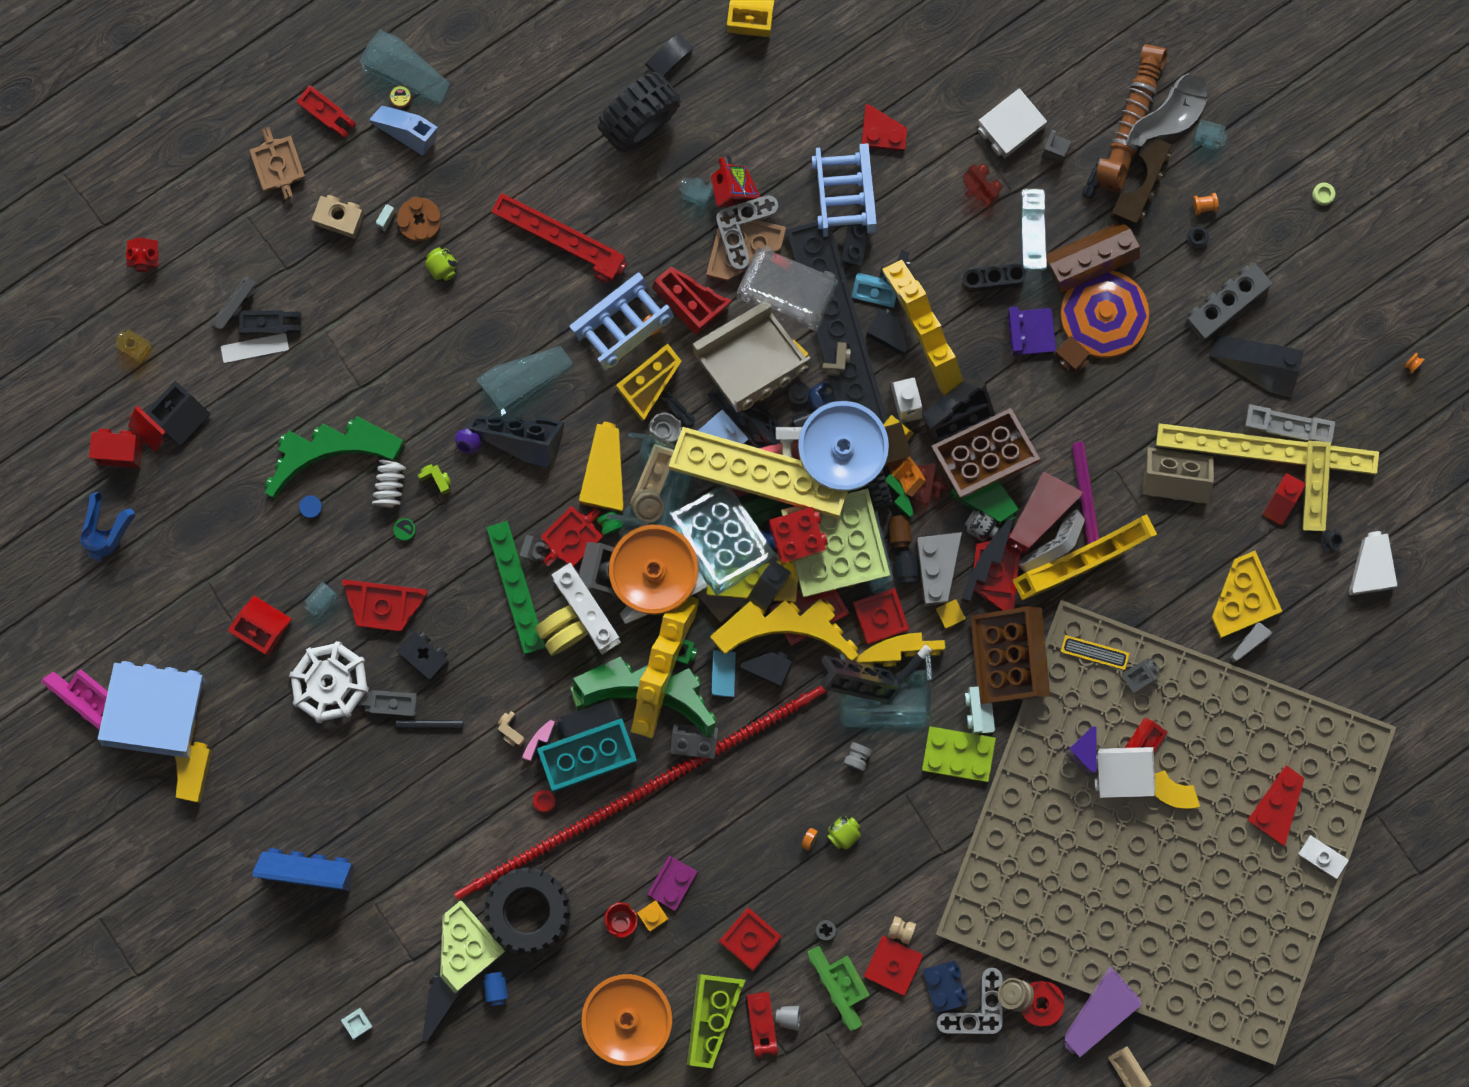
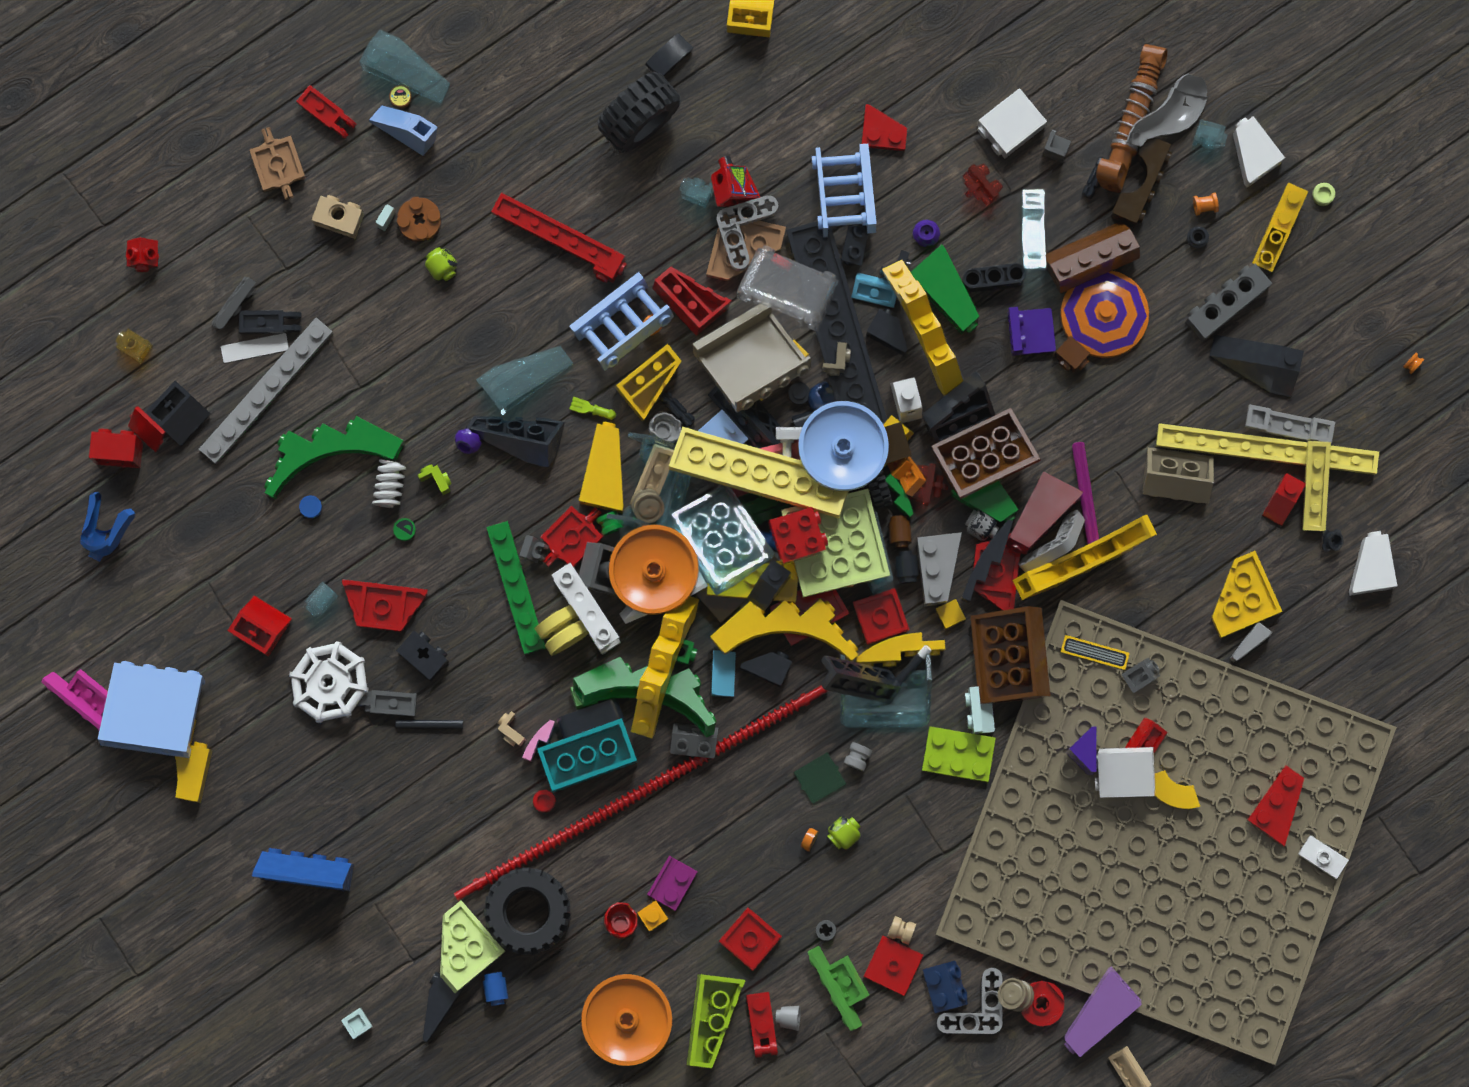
none -> light grey plate [199,318,333,465]
none -> lime piece [569,397,616,420]
none -> clear green piece [794,752,846,804]
none -> green slope [910,244,979,335]
none -> dark purple plate [913,220,940,247]
none -> white slope [1233,116,1285,188]
none -> yellow slope [1252,183,1308,272]

